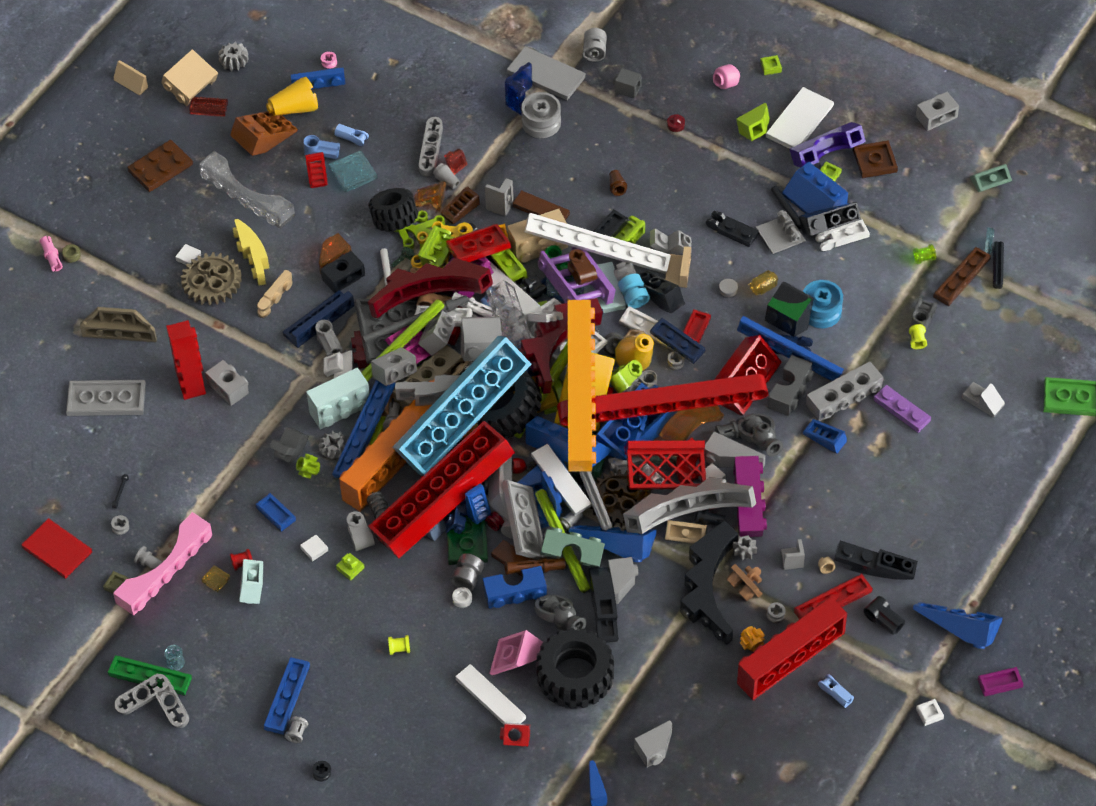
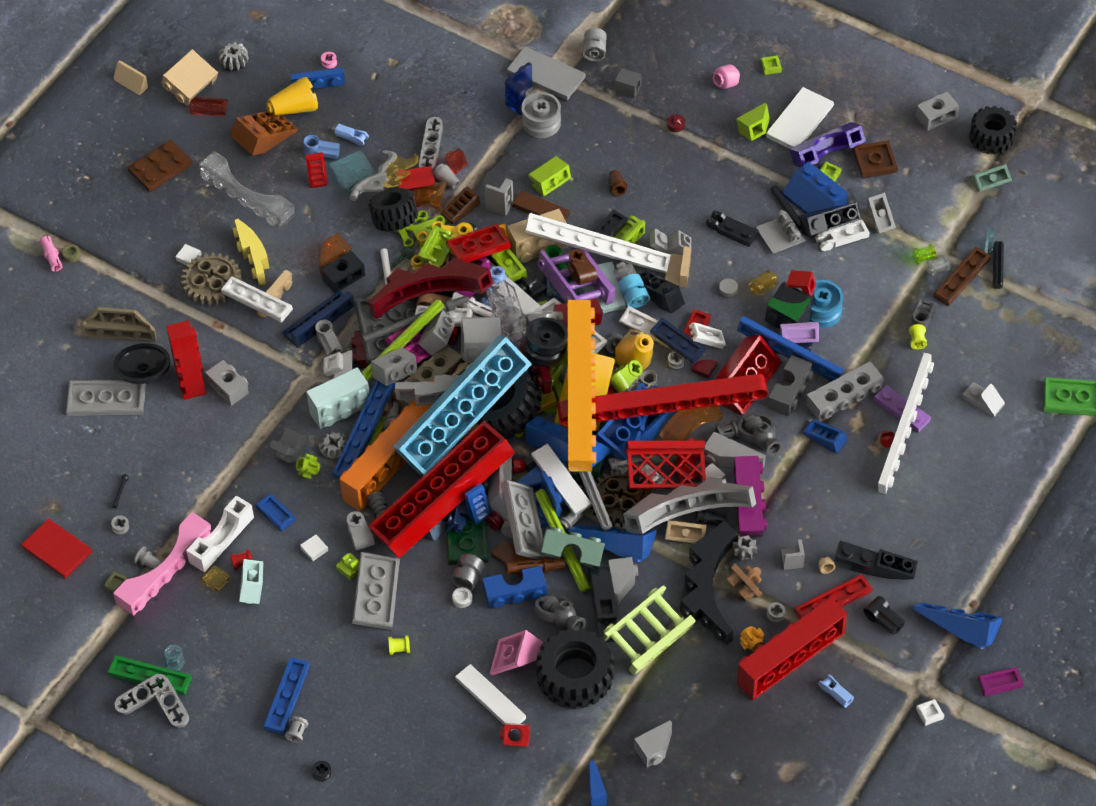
none -> black dish [113,343,171,384]
none -> white arch [186,496,254,573]
none -> white tile [221,277,293,322]
none -> piece [349,150,419,201]
none -> light grey tile [352,552,400,630]
none -> red panel [396,166,436,191]
none -> light blue bush [490,266,506,284]
none -> black wheel [523,317,568,367]
none -> lime hinge [528,156,571,197]
none -> yellowish green fence [603,585,696,675]
none -> white tile [689,322,726,349]
none -> dark red tile [691,360,717,379]
none -> lavender tile [780,322,819,343]
none -> red panel [786,270,816,297]
none -> light grey slope [867,193,896,234]
none -> white plate [878,353,934,494]
none -> red hinge [880,430,895,448]
none -> clear bush [926,255,950,276]
none -> black tyre [969,106,1017,154]

